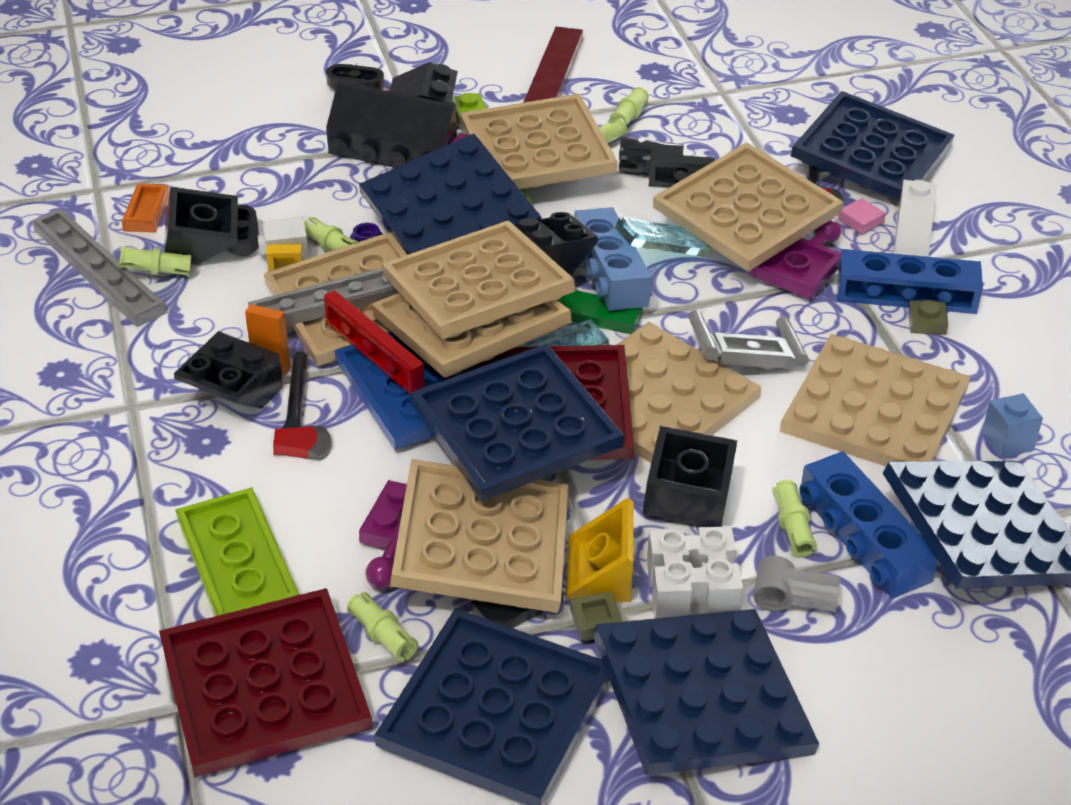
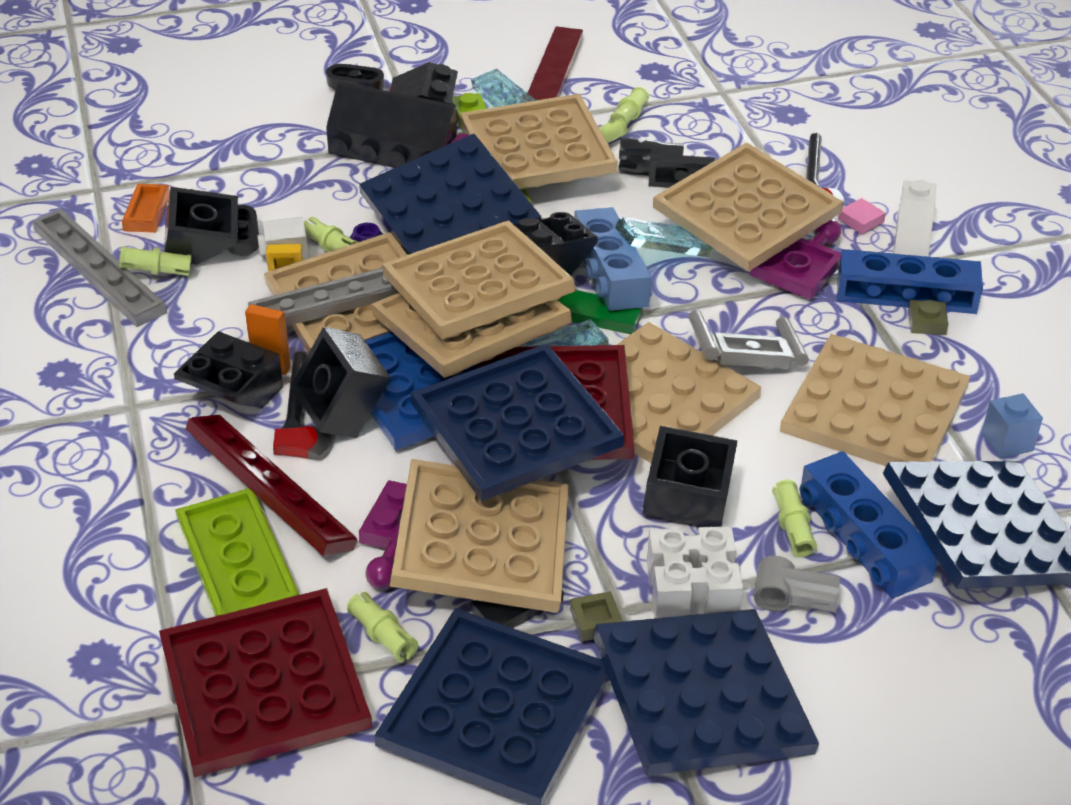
red tile [324,290,425,394] -> none
yellow slope [566,498,634,603] -> none
dark blue plate [790,91,955,201] -> none
none -> dark red tile [185,414,358,556]
none -> black brick [290,327,391,438]
none -> clear light blue tile [471,68,536,107]

